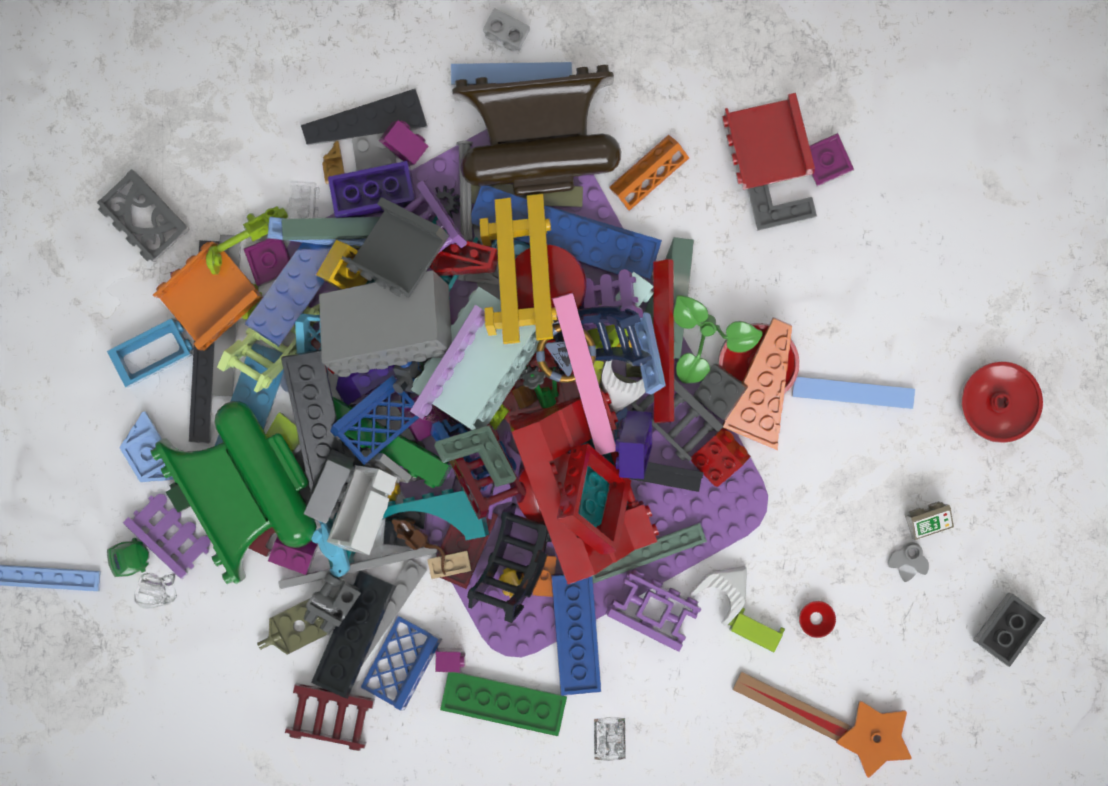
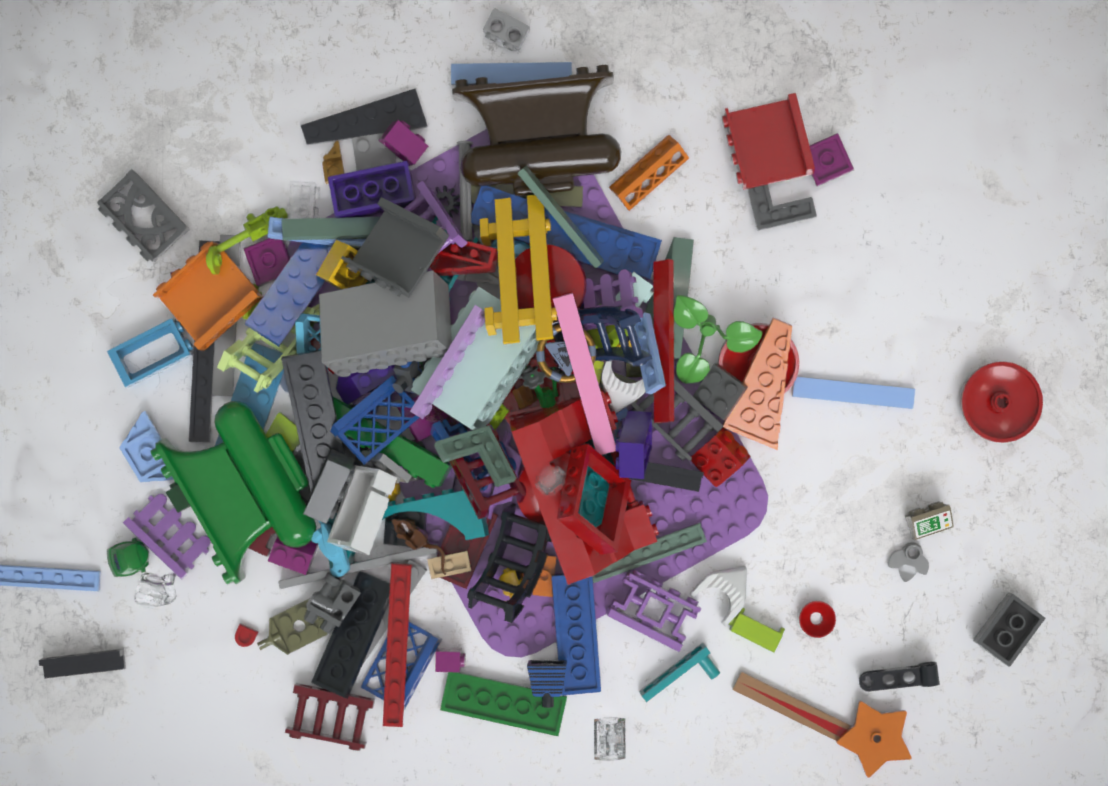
none -> black fence [39,648,126,679]
none -> red tile [235,623,259,647]
none -> red tile [383,563,412,727]
none -> sand green tile [518,165,604,268]
none -> torso [527,660,567,708]
none -> clear head [535,465,566,496]
none -> teal piece [639,643,720,703]
none -> black piece [859,662,940,692]

